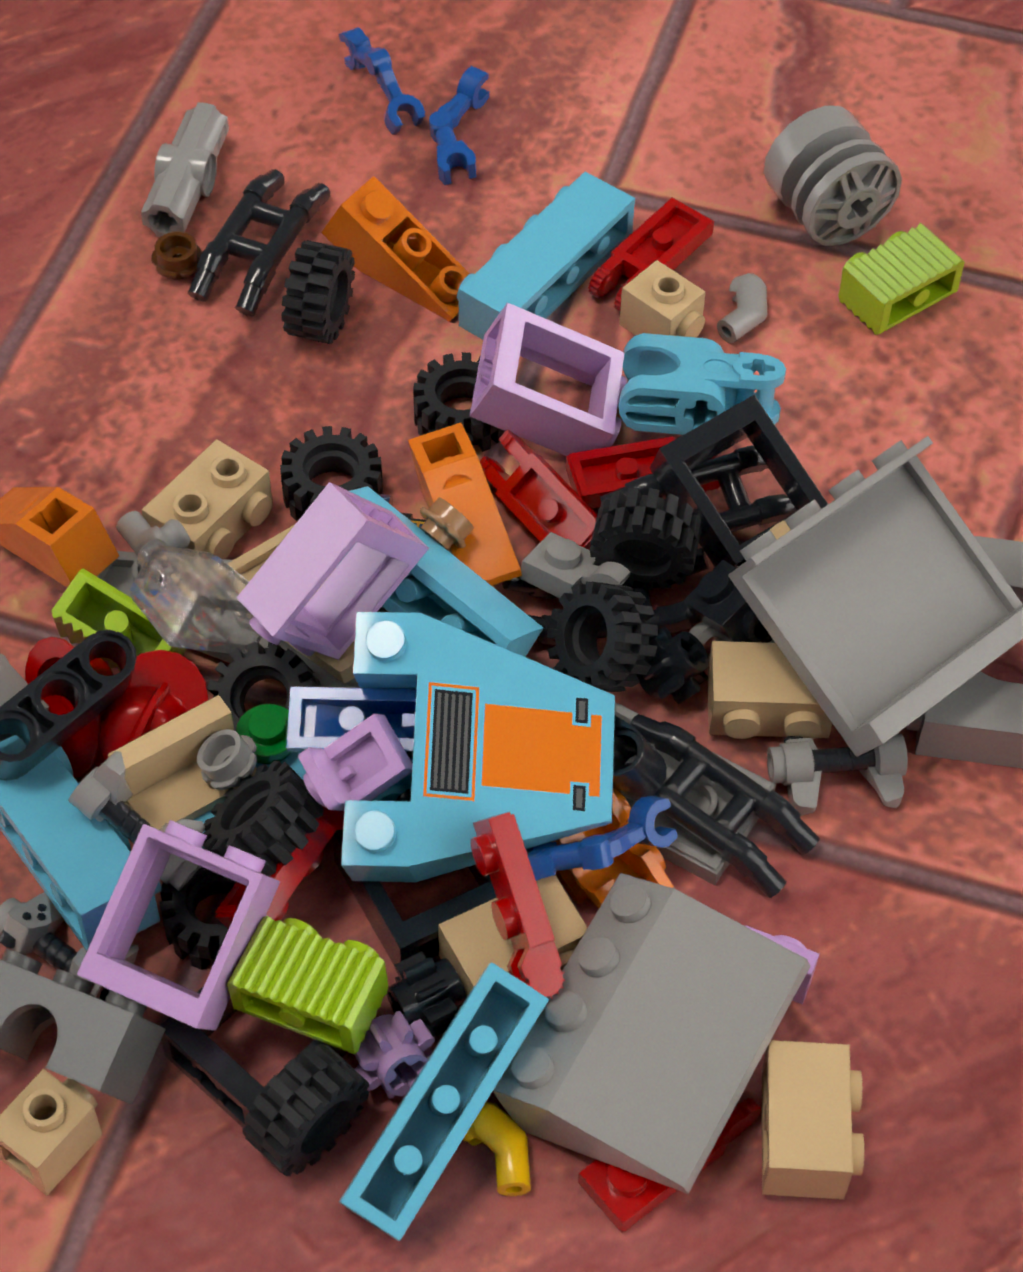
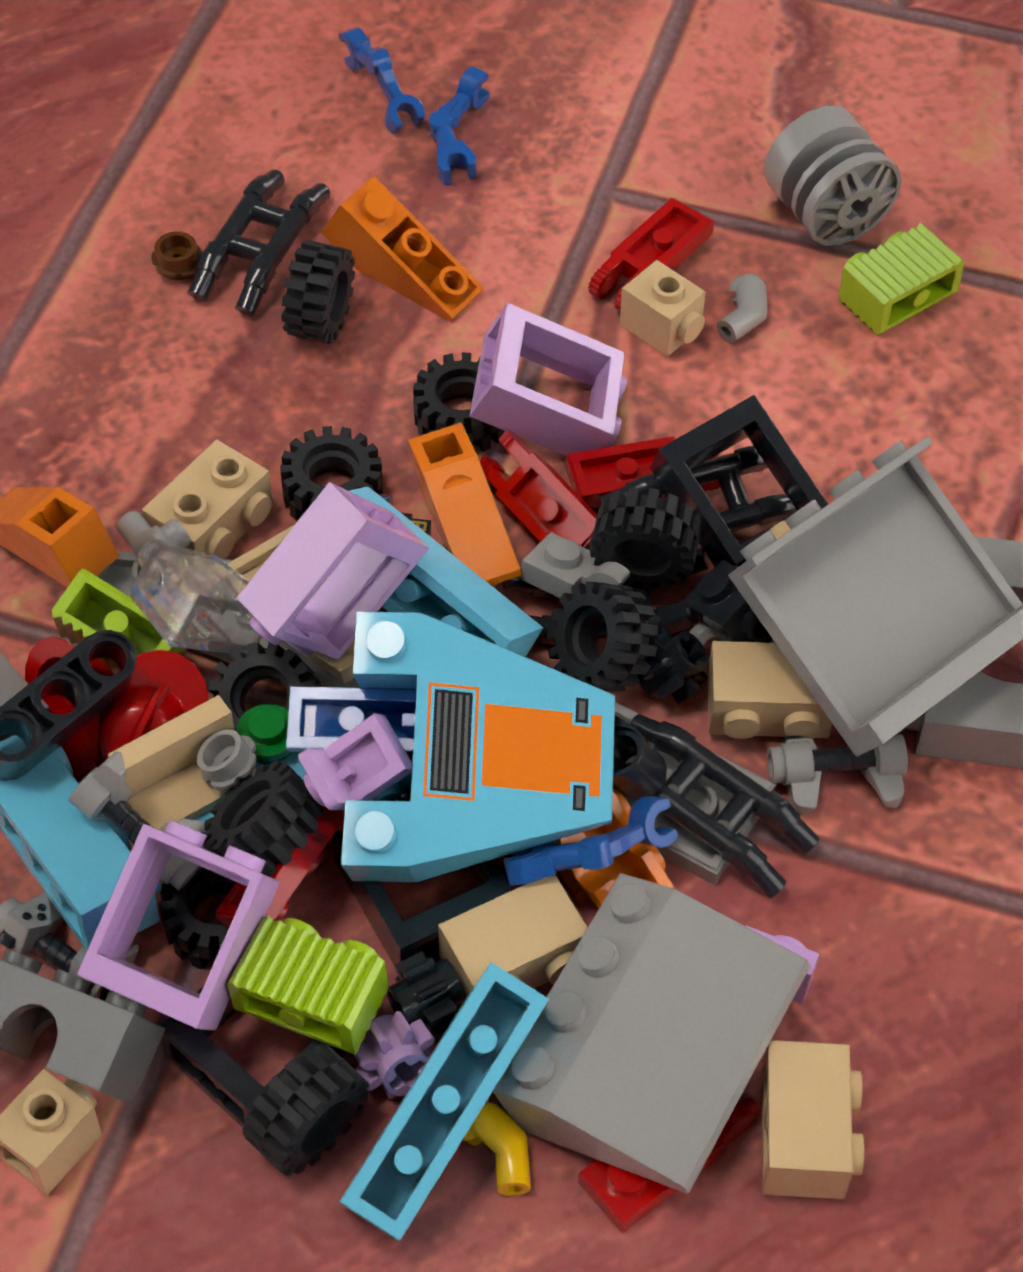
light grey piece [141,102,229,237] -> none
medium nougat plate [420,497,474,550] -> none
medium azure brick [457,172,635,340] -> none
hinge [471,812,565,998] -> none
medium azure piece [618,333,786,435] -> none

